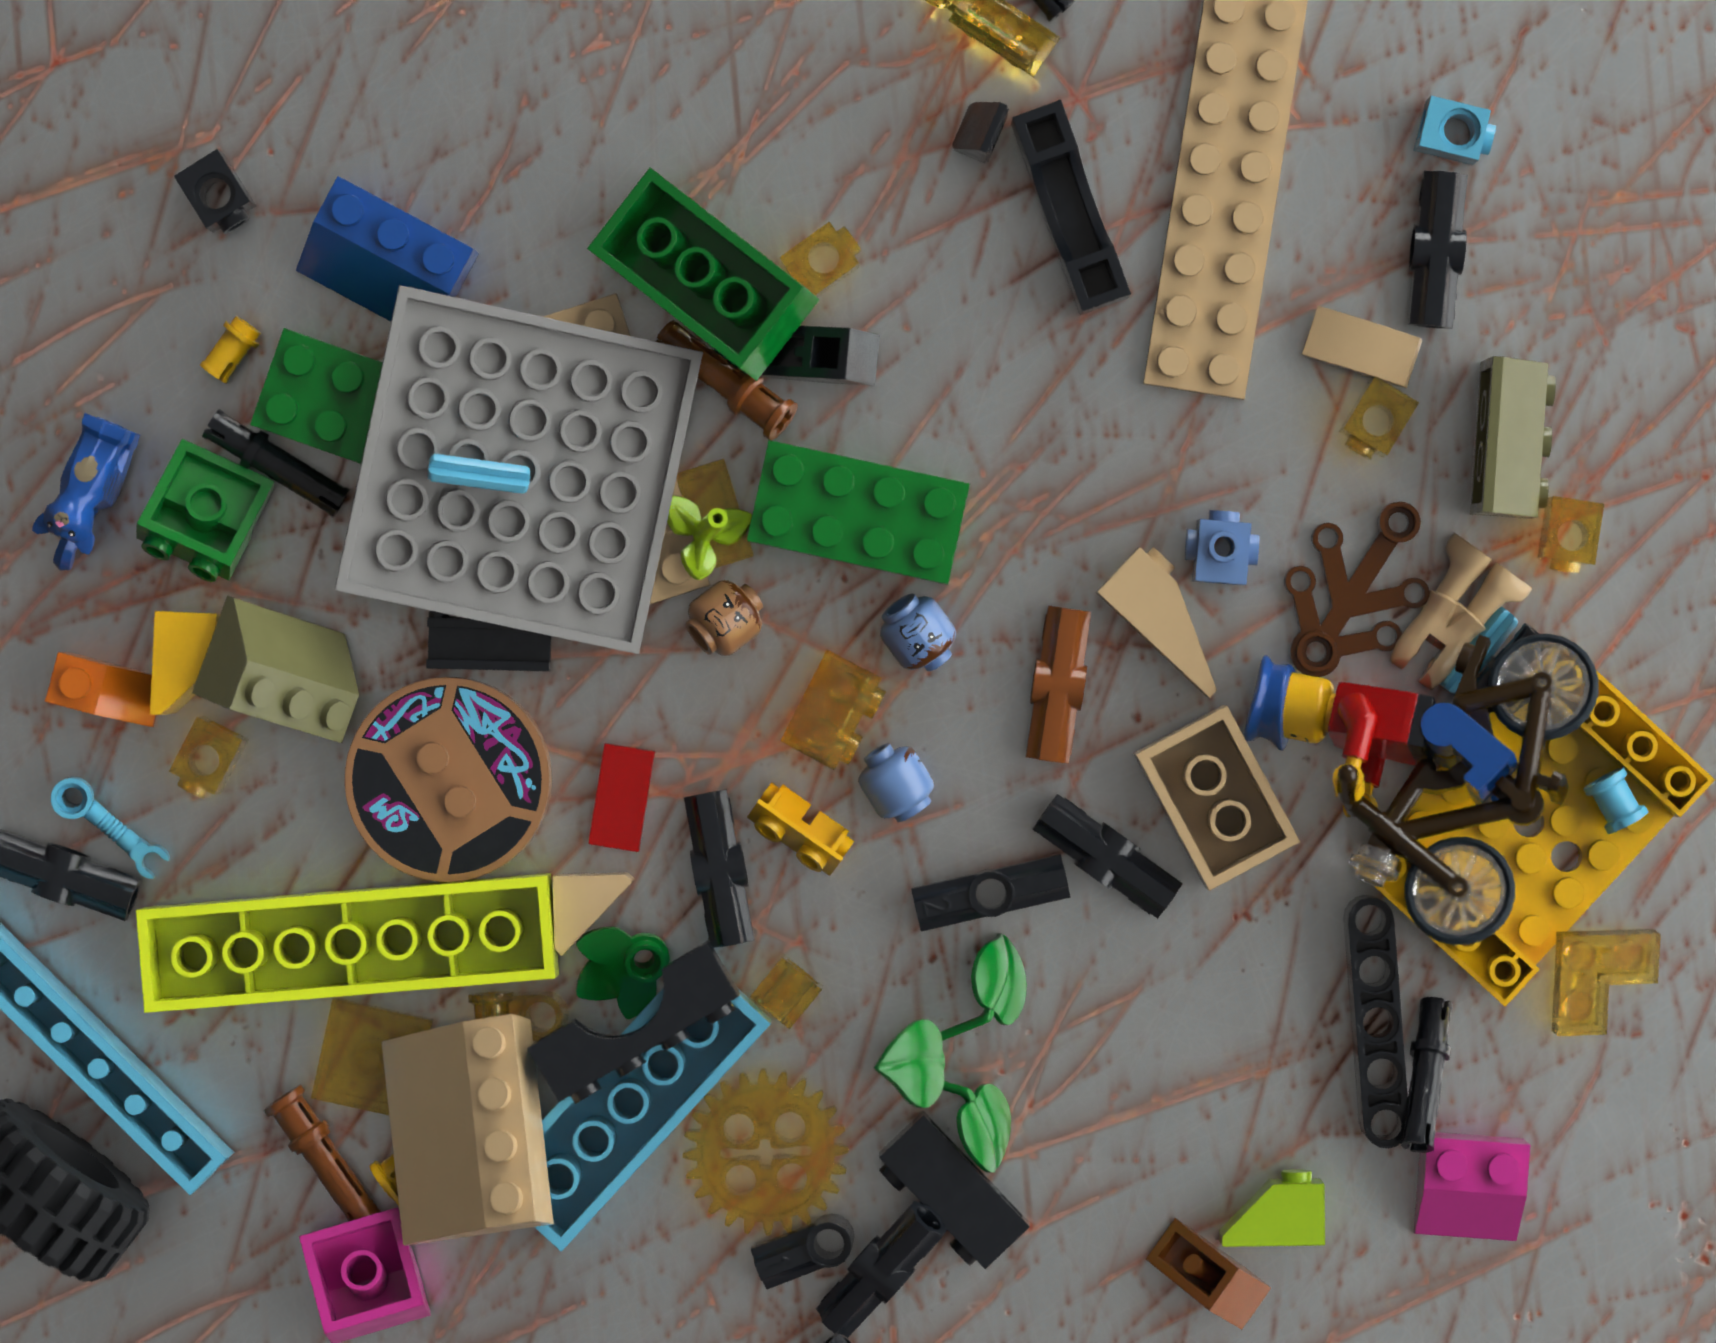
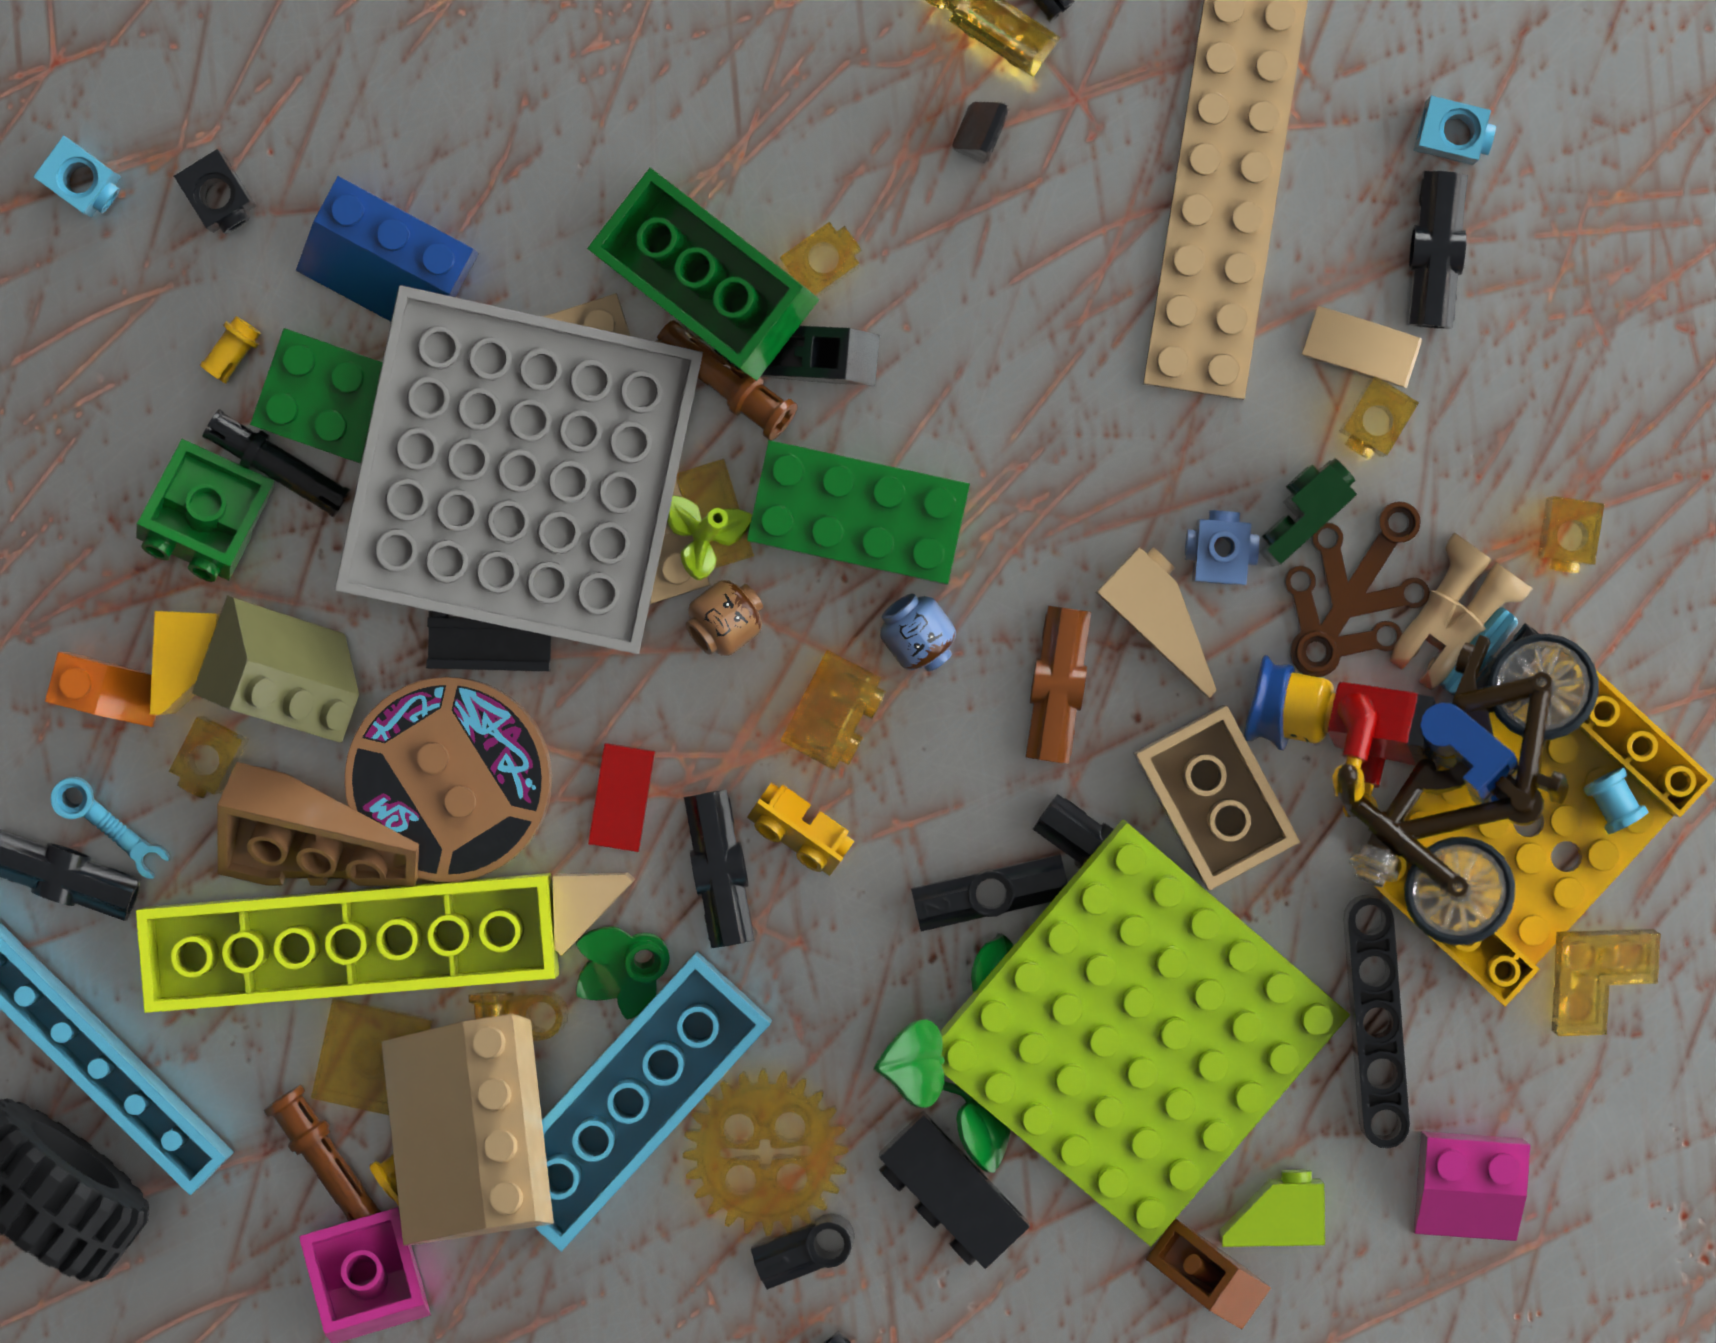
blue animal [32,413,140,571] -> none
medium azure axle [427,454,530,494] -> none
black arch [527,940,740,1104] -> none
clear yellow brick [750,954,823,1029] -> none
black piece [816,1201,947,1338] -> none
medium blue head [858,743,934,822] -> none
black arch [1011,100,1131,316] -> none
black pin [1401,997,1453,1153] -> none
slope [1470,356,1556,519] -> none
none -> medium azure brick [33,135,121,218]
none -> medium nougat wedge [217,762,419,886]
none -> lime plate [940,819,1351,1247]
none -> dark green plate [1259,458,1358,566]

